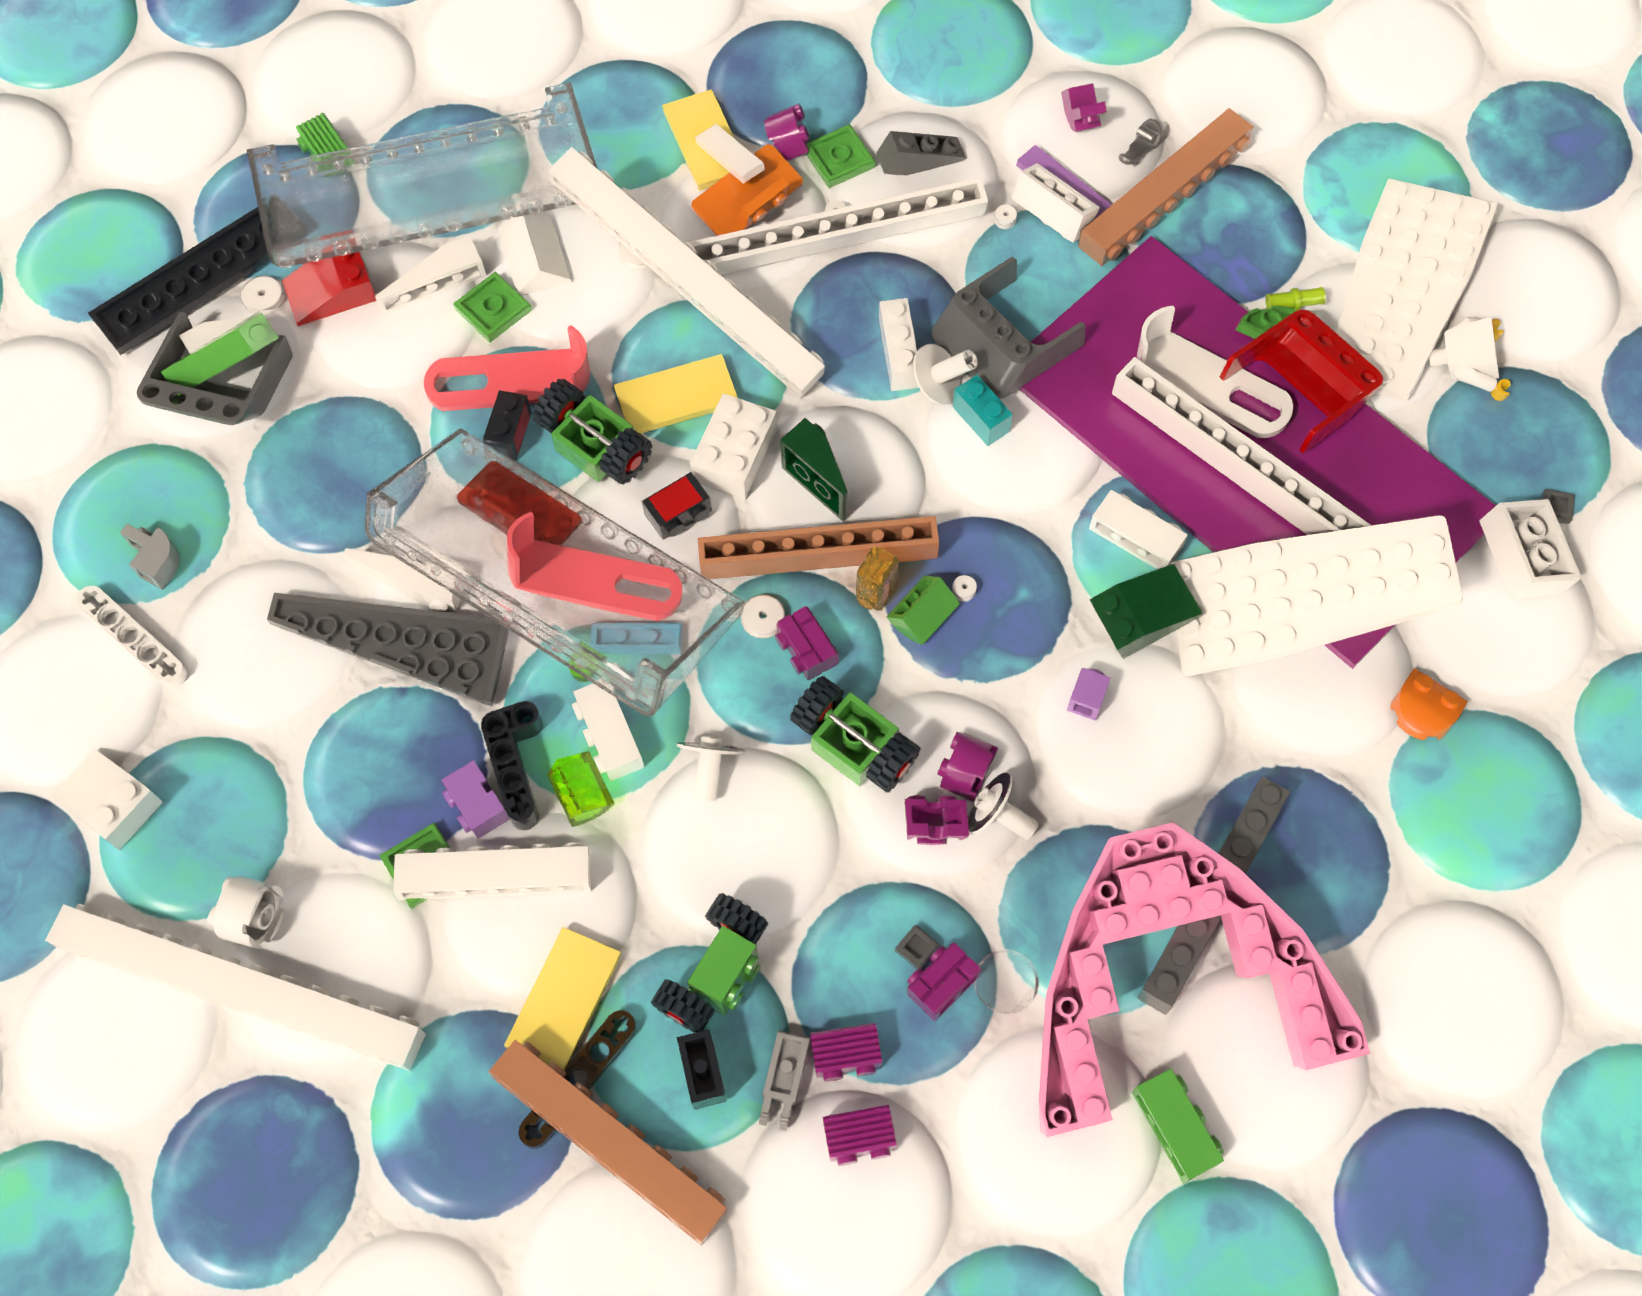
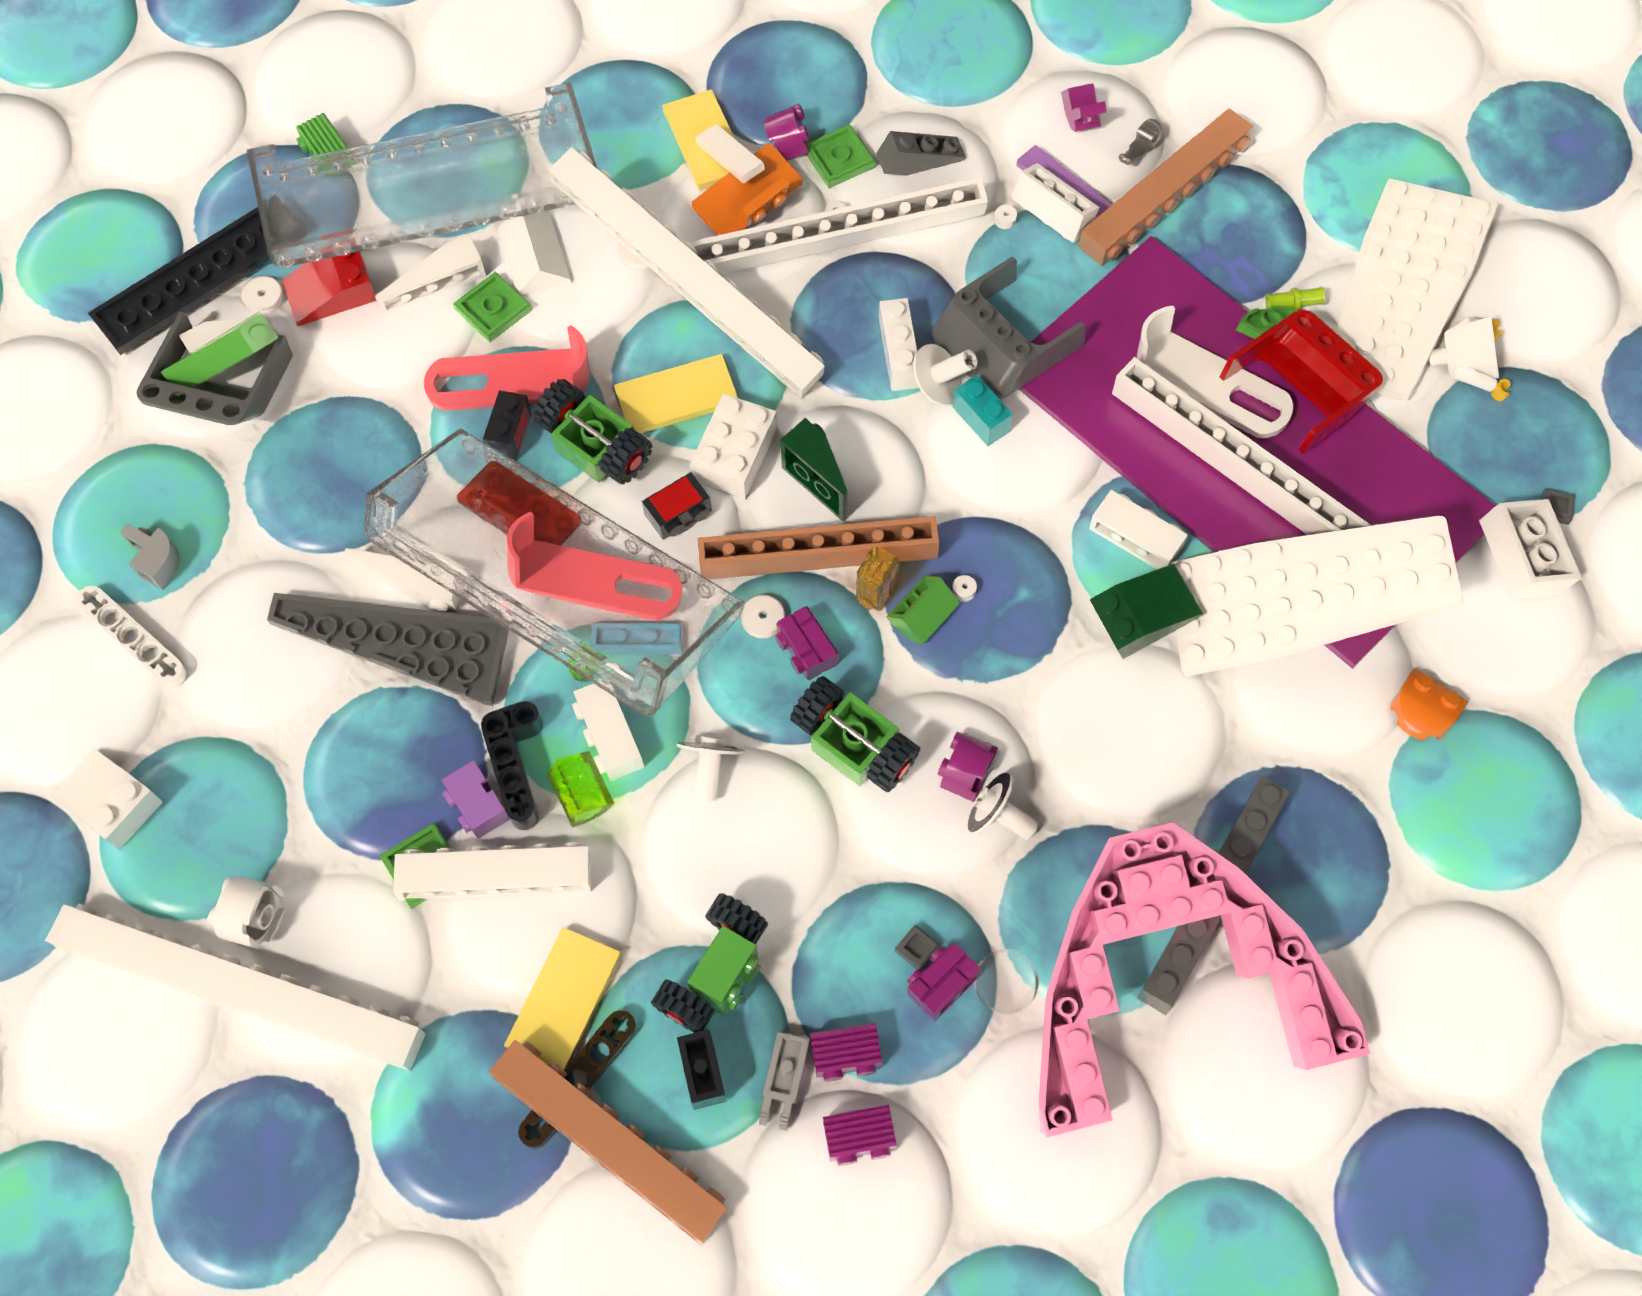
magenta cylinder [904,795,969,845] -> none
medium lavender brick [1067,668,1111,721] -> none
bright green brick [1132,1069,1224,1184] -> none

